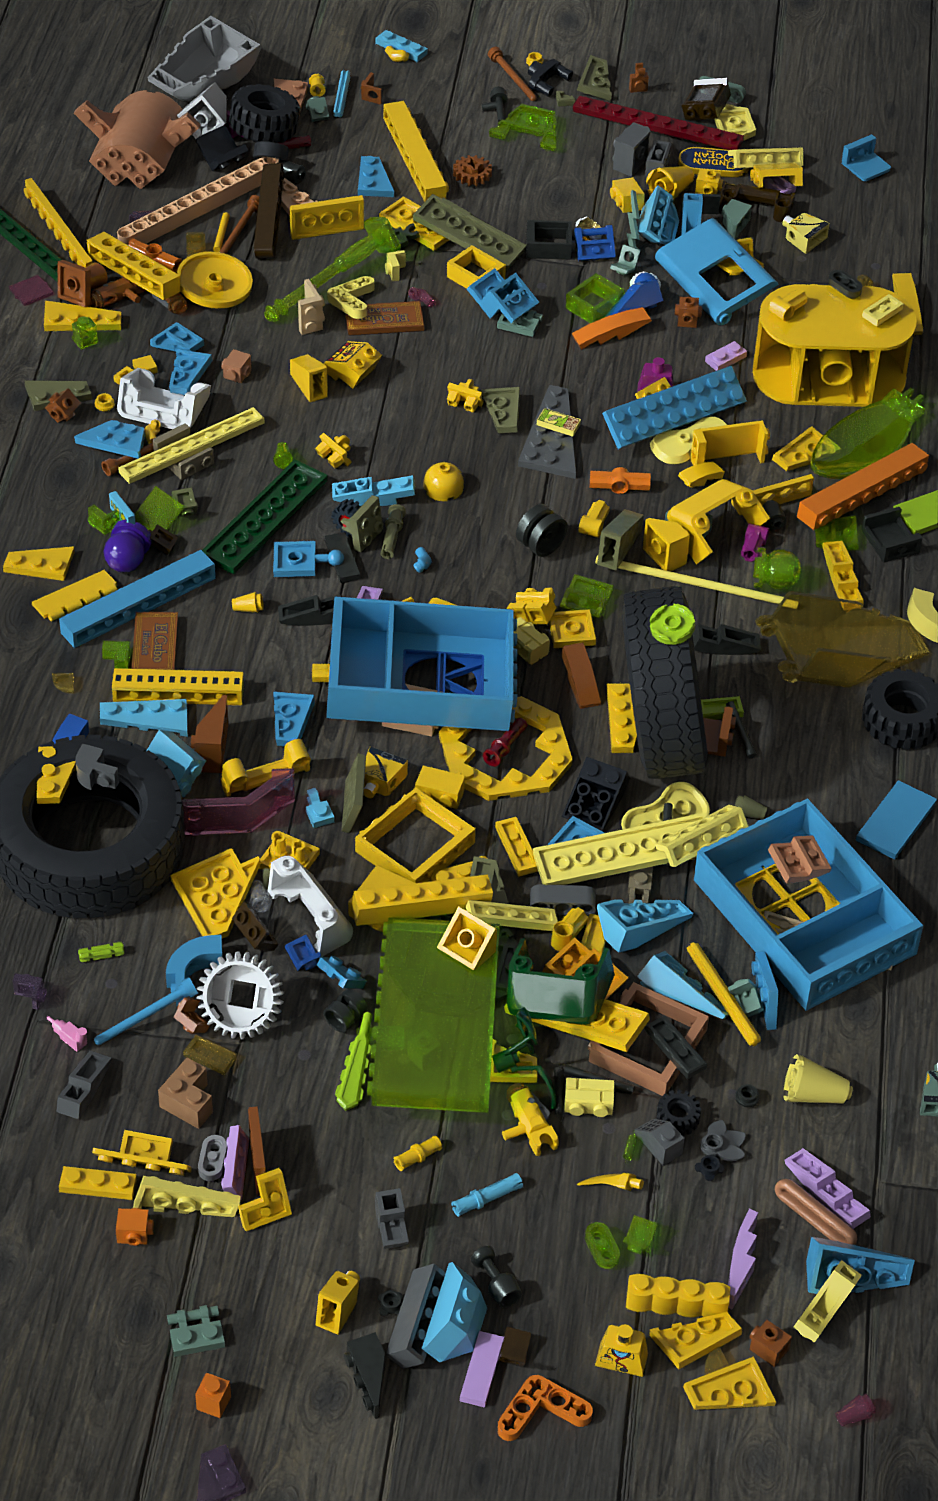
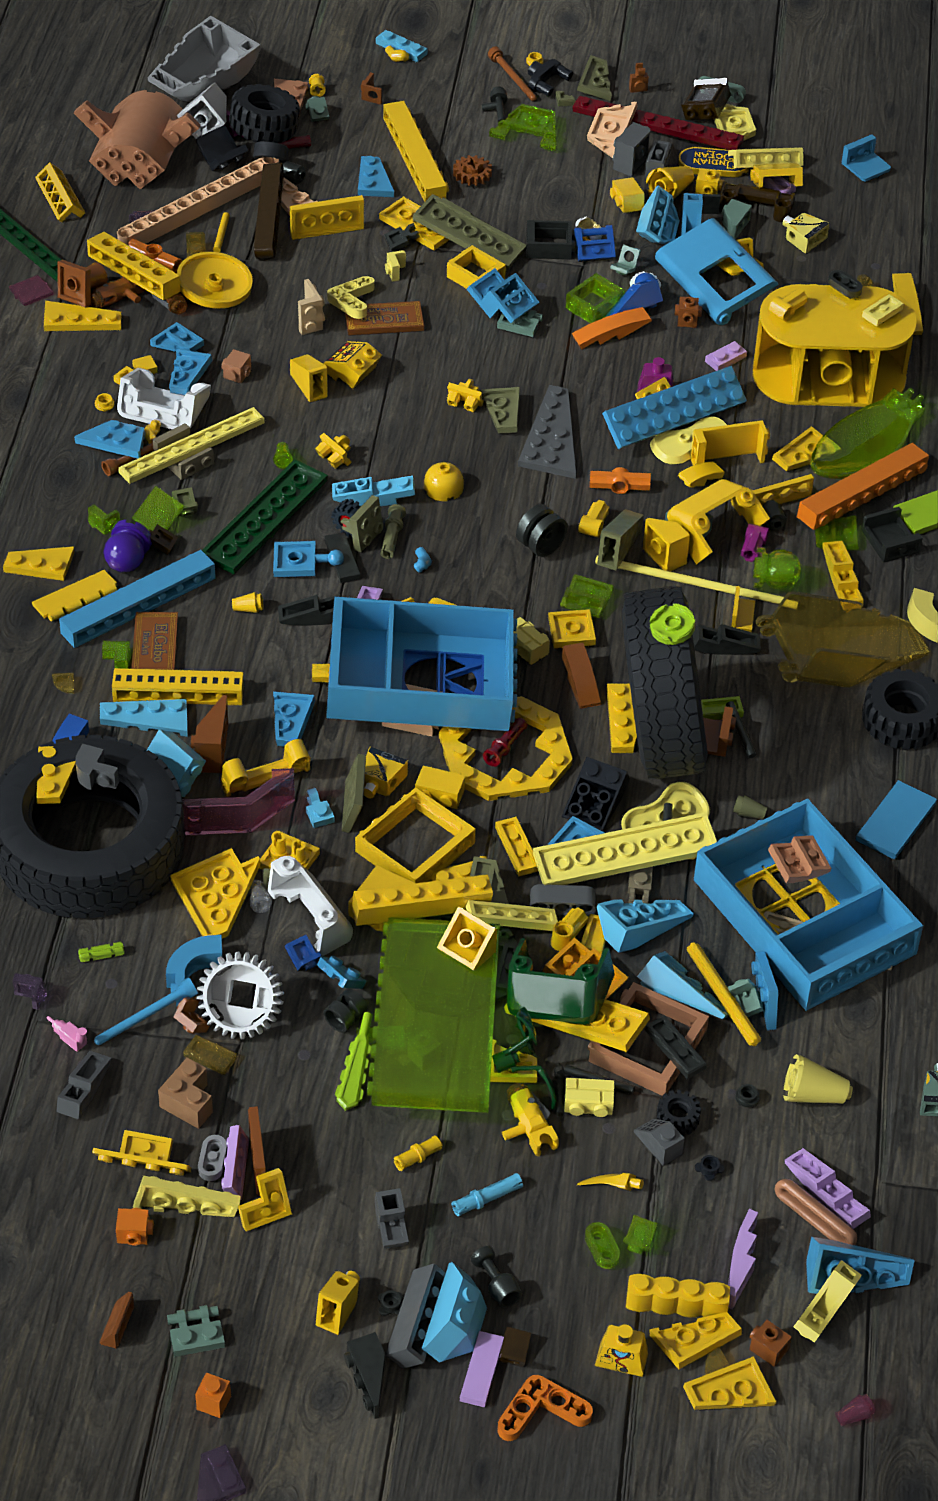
yellow plate [24,178,93,268] -> none
olive wing [25,381,92,411] -> none
dark orange brick [45,388,81,423] -> none
yellow plate [59,1166,137,1200] -> none
clear neon green brick [72,316,98,349] -> none
medium azure tile [109,491,135,524] -> none
dark orange piece [219,195,259,254] -> none
dark brown bracket [232,902,279,951] -> none
clear neon green piece [264,217,401,322] -> none
medium azure axle [333,70,350,118] -> none
clear pink arm [408,287,435,307] -> none
yellow hips [507,588,556,624] -> none
tile [537,408,581,436] -> none
clear neon green piece [623,1130,637,1165] -> none
sand green piece [627,190,640,261] -> none
light yellow fence [655,805,749,867] -> none
dark grey plate [700,1120,745,1161] -> none
none -> yellow fence [35,162,85,222]
none -> dark orange slope [100,1292,134,1349]
none -> light nougat wing [587,102,638,158]
none -> yellow panel [731,586,755,632]

